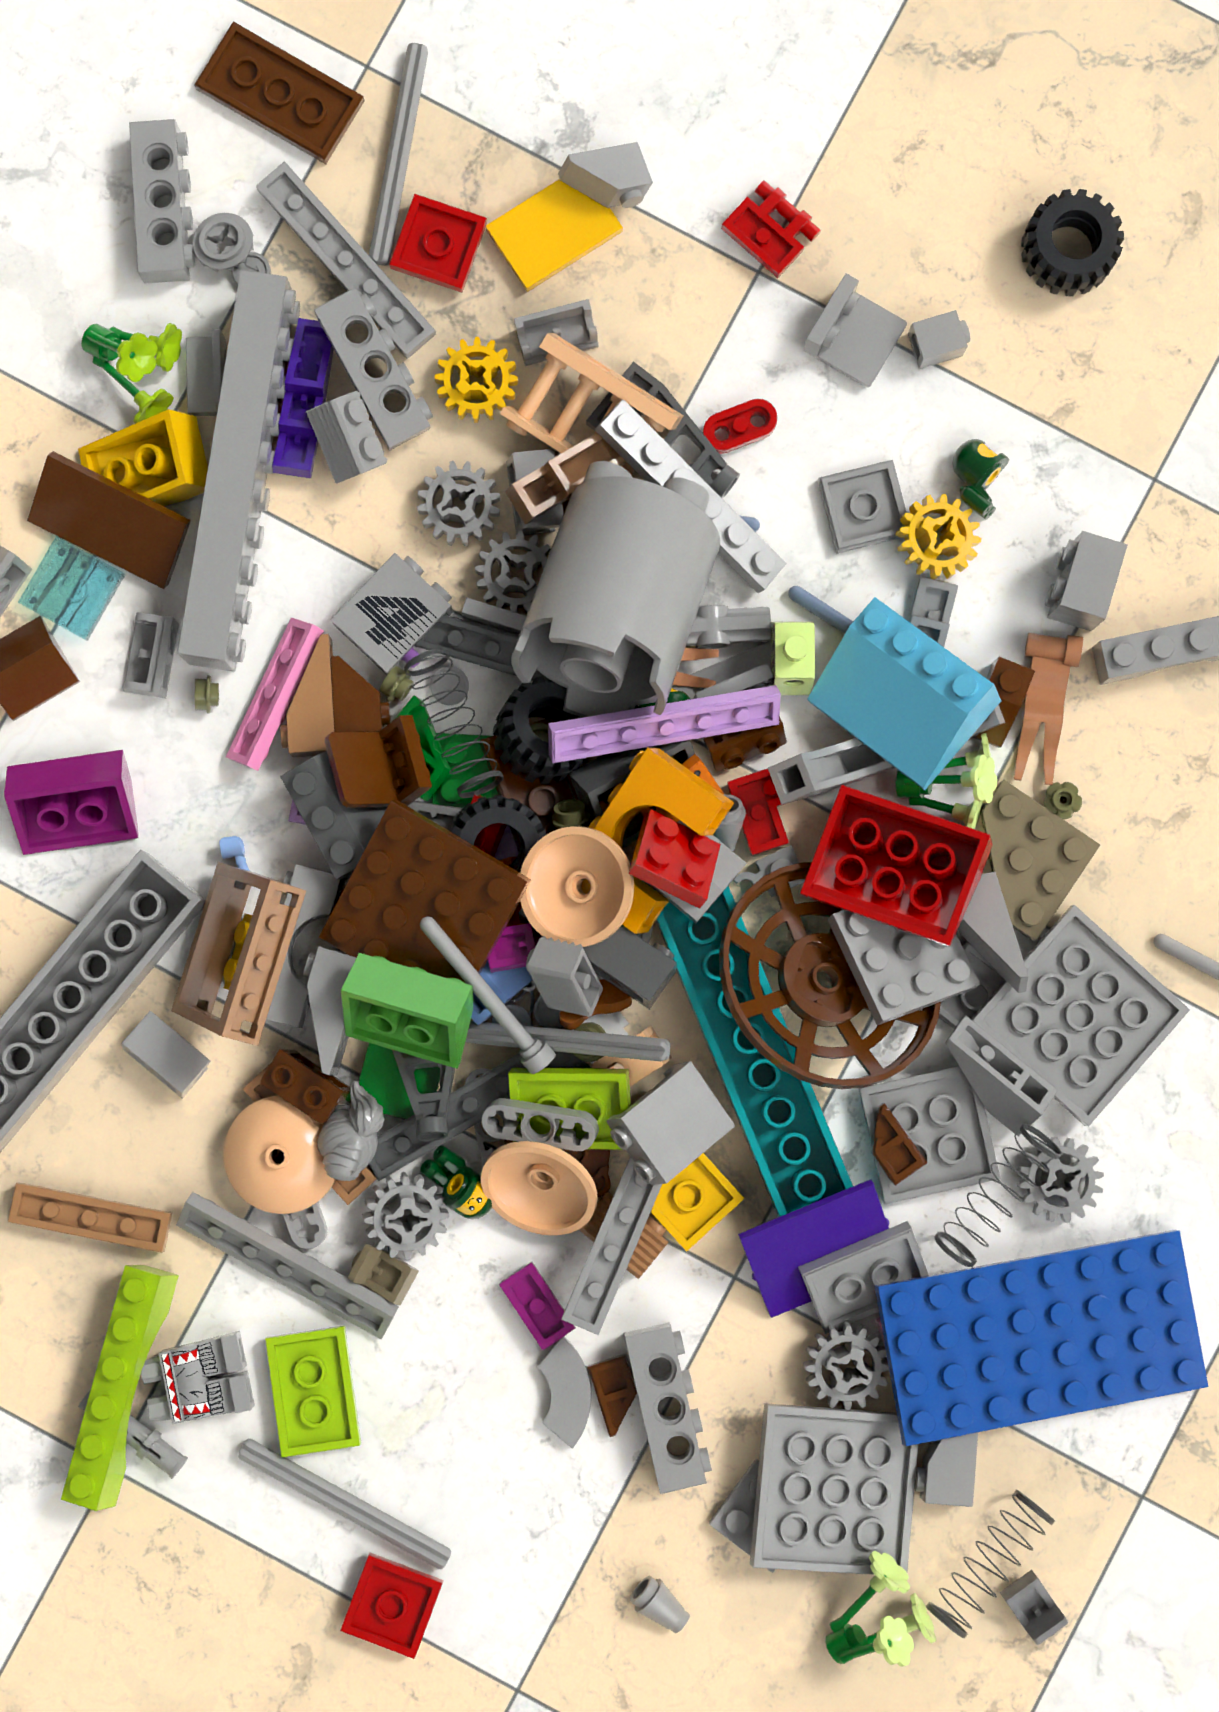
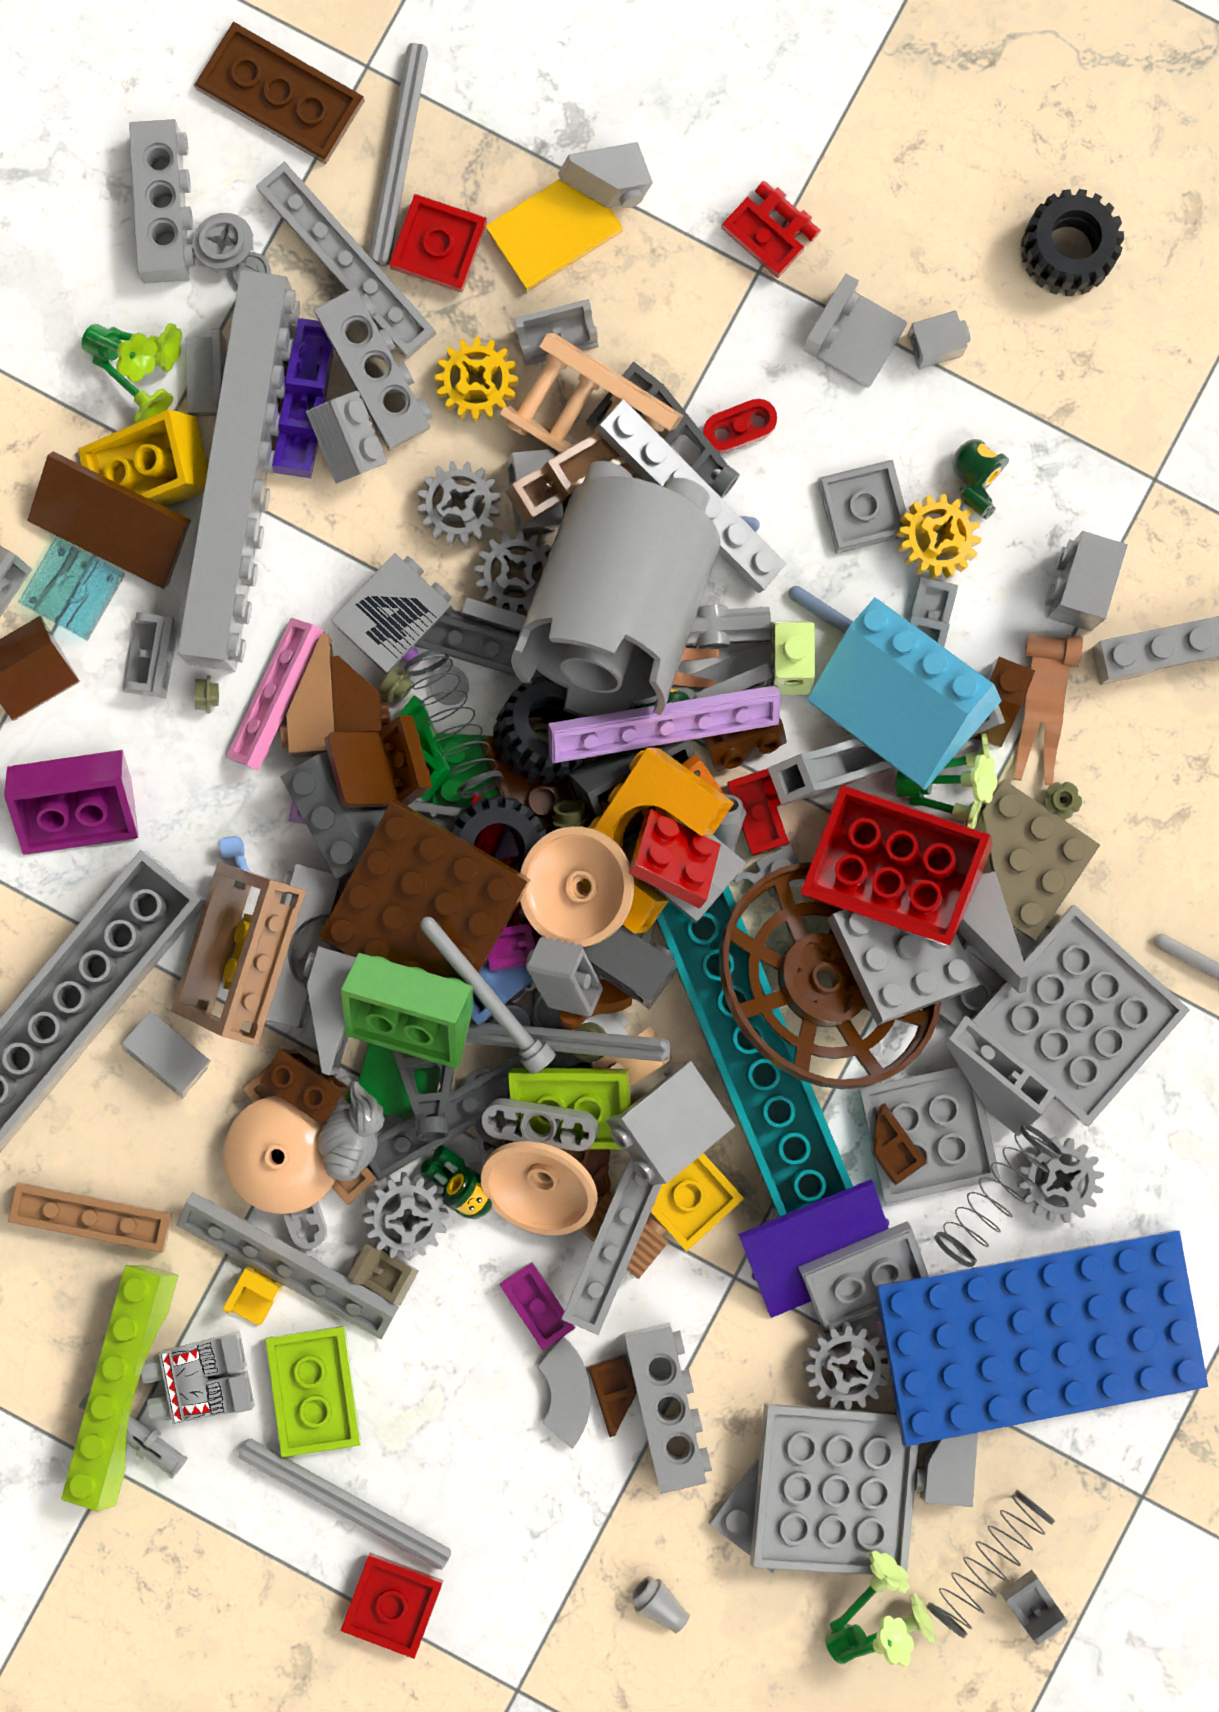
none -> yellow panel [222,1266,284,1325]

